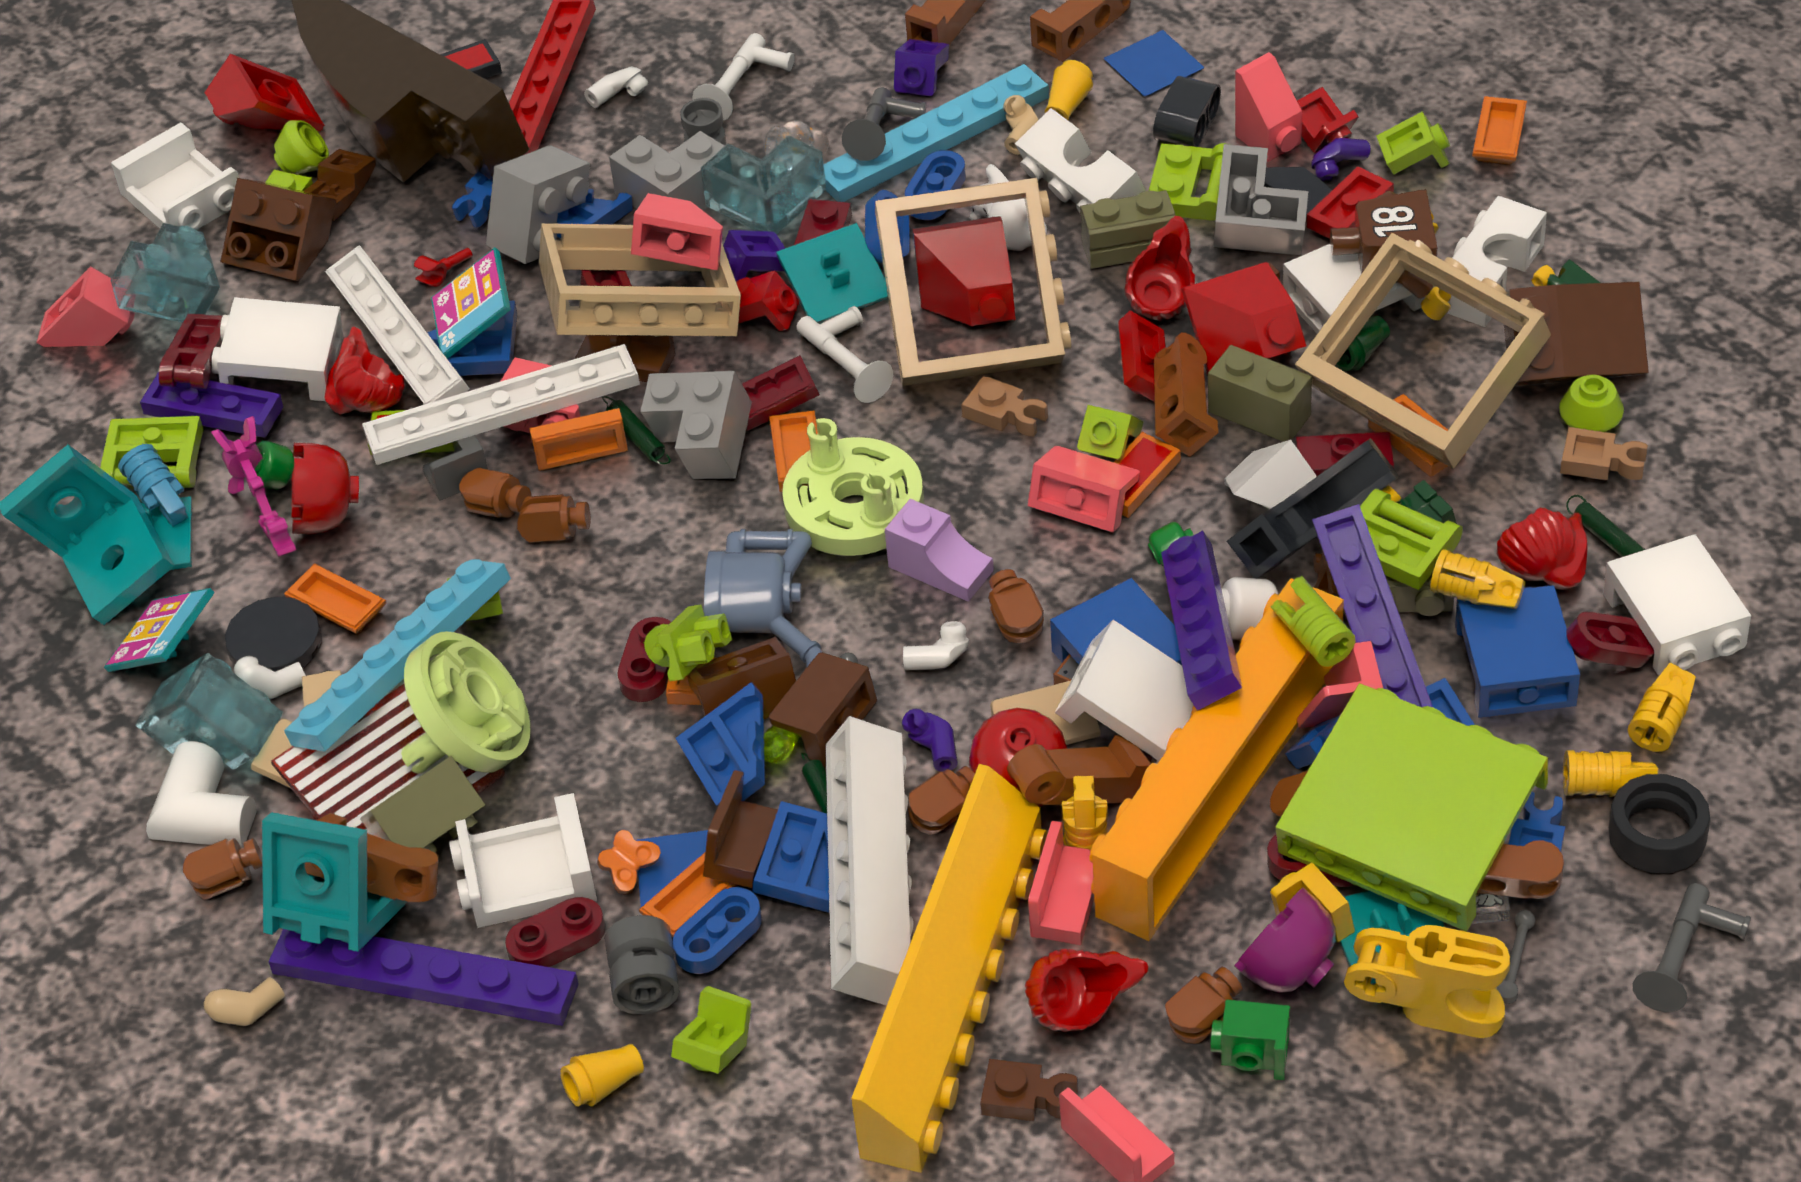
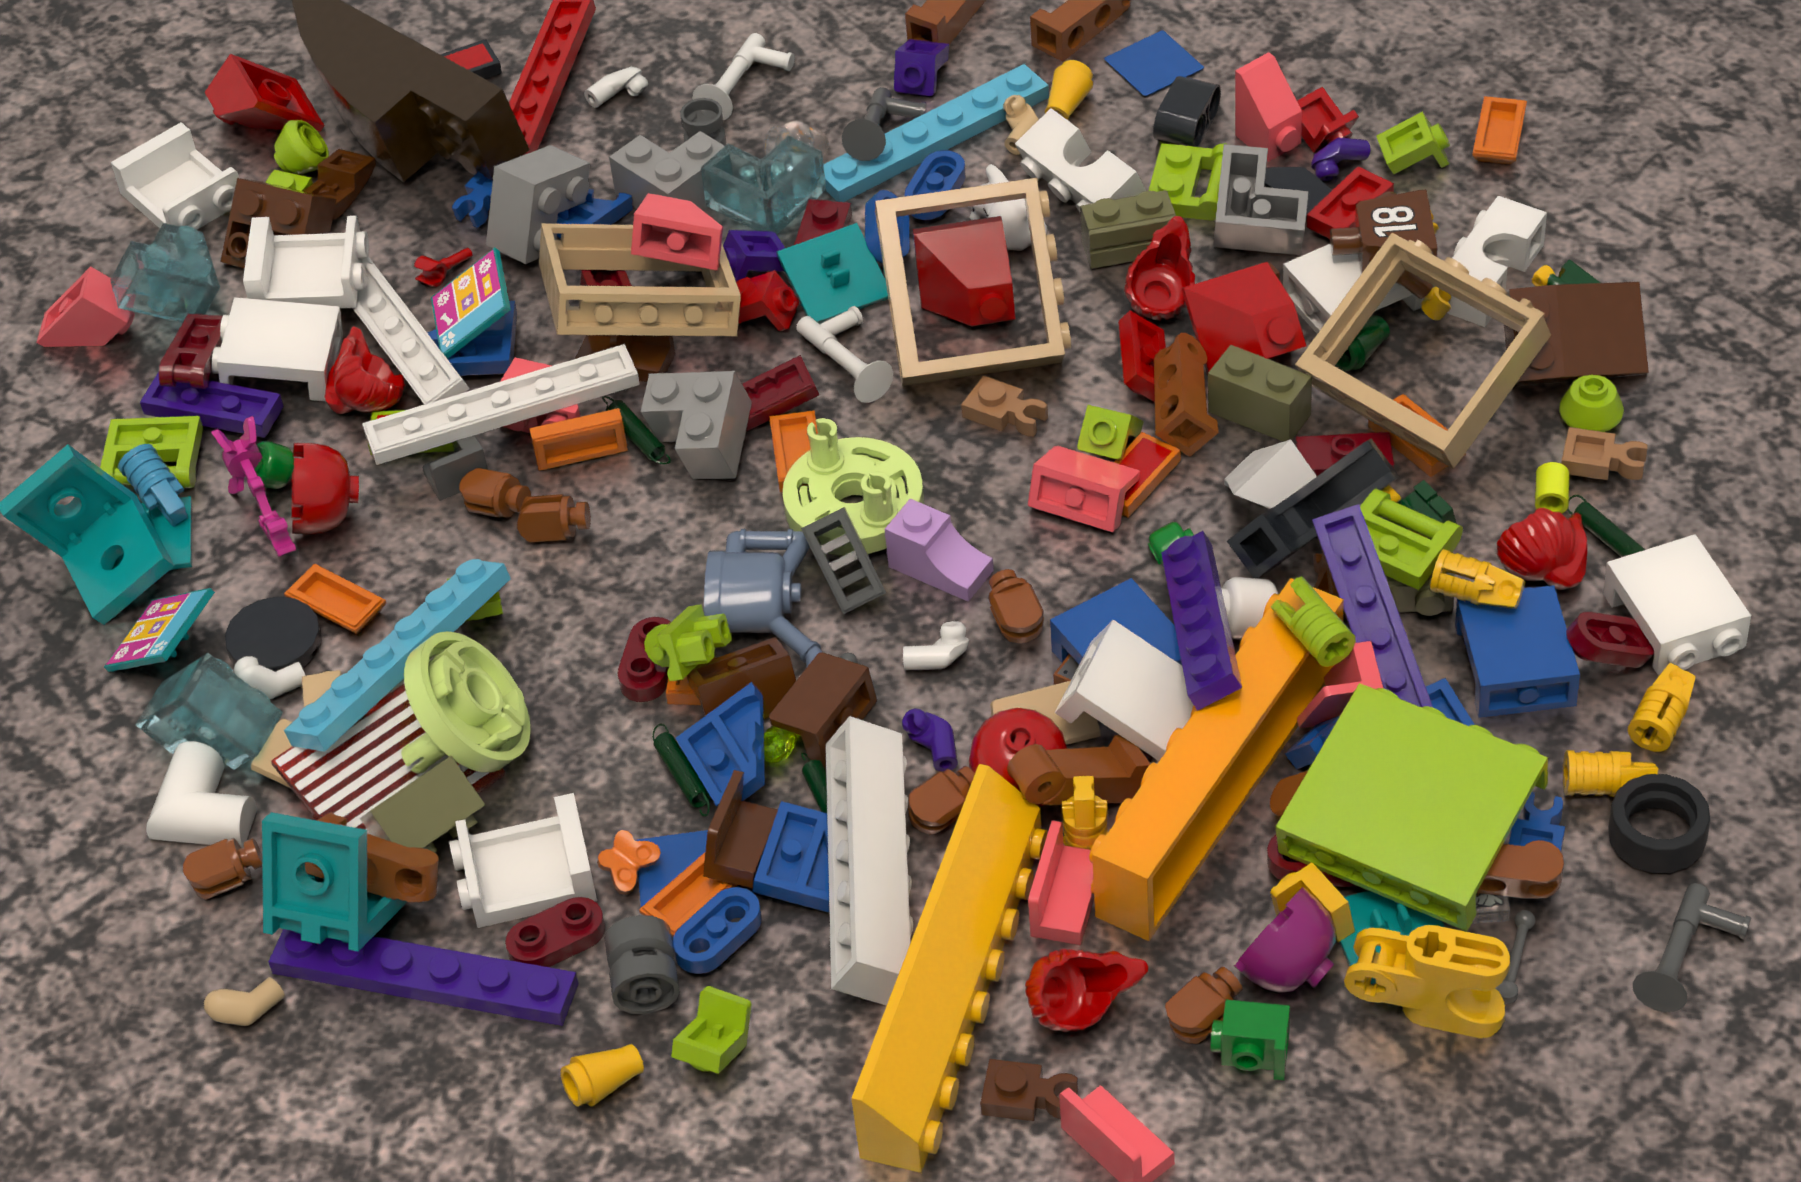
none -> white panel [243,216,369,308]
none -> dark green piece [652,723,710,817]
none -> dark grey slope [801,507,886,614]
none -> neon yellow hinge [1535,462,1569,513]

